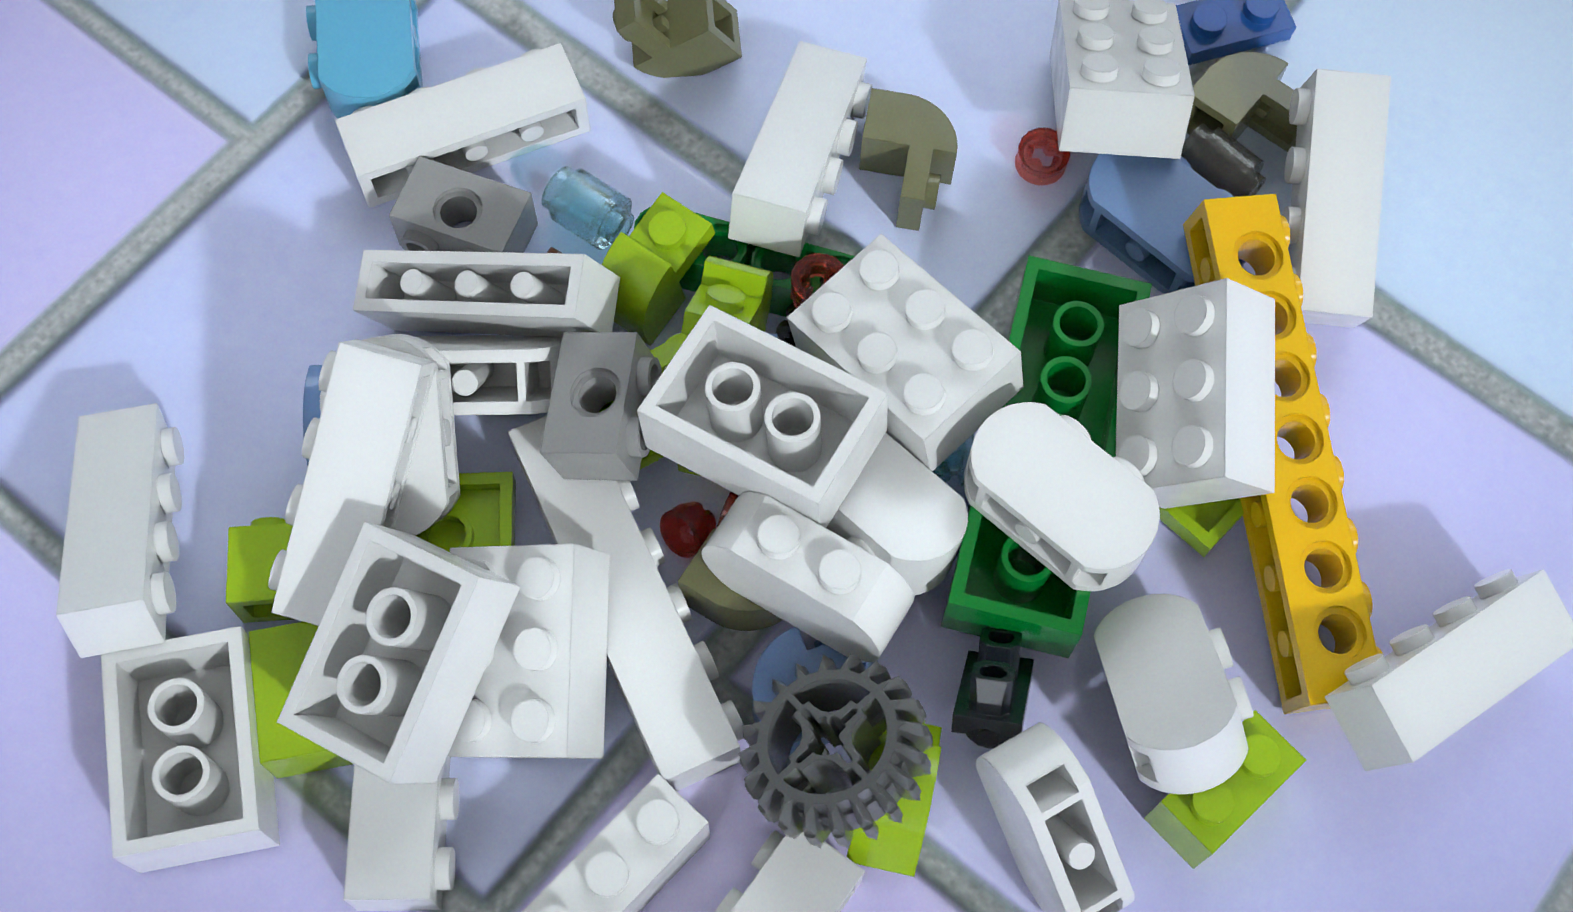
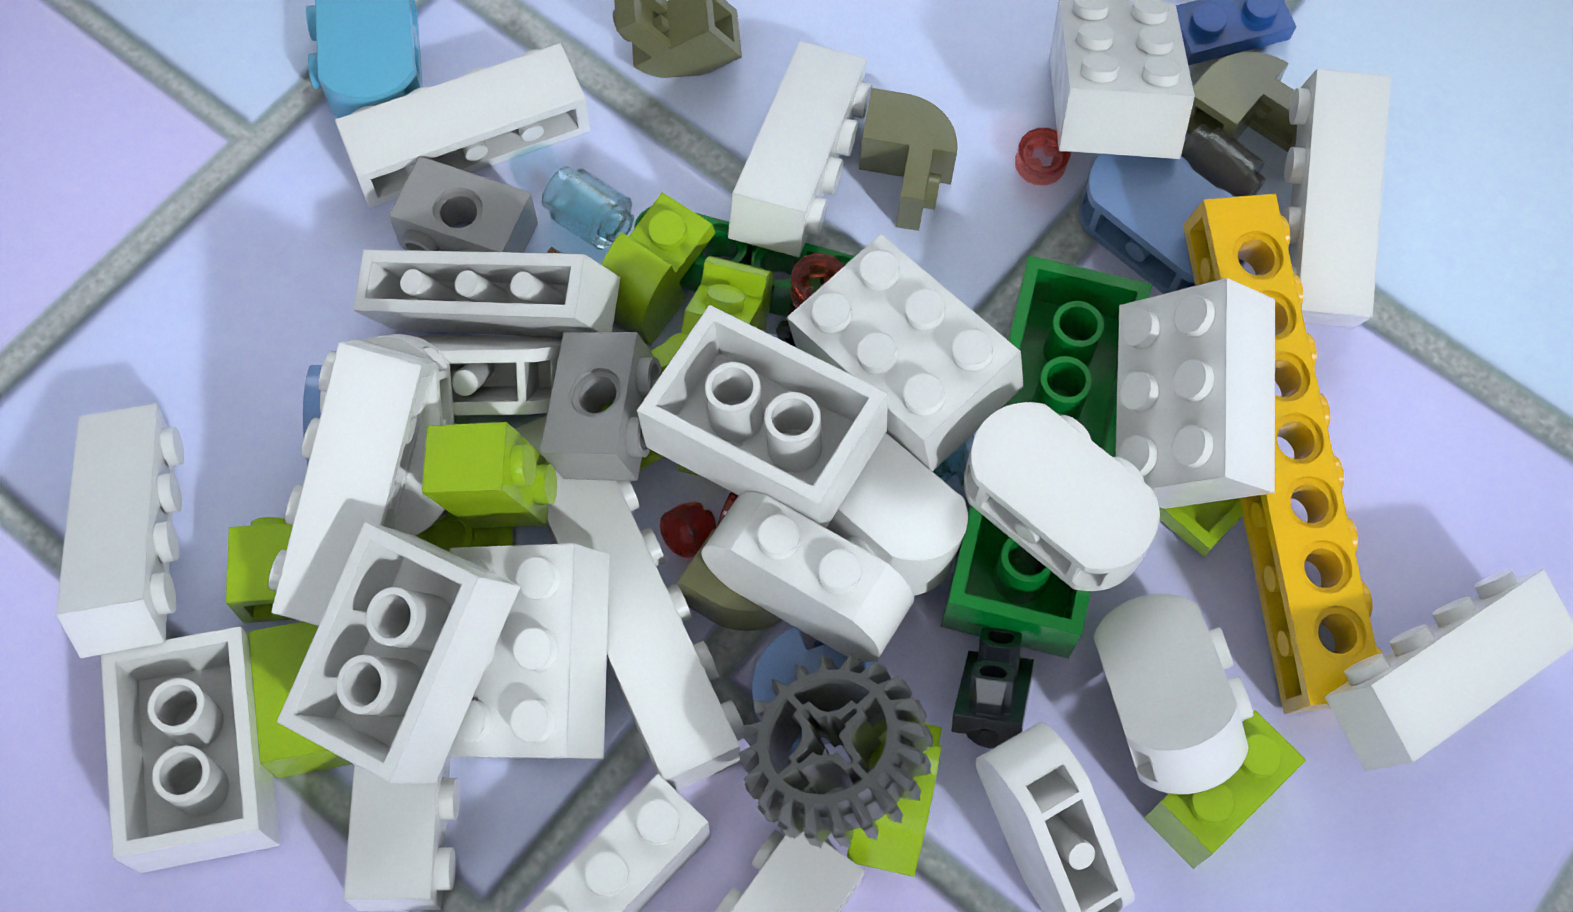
none -> lime brick [422,422,557,528]

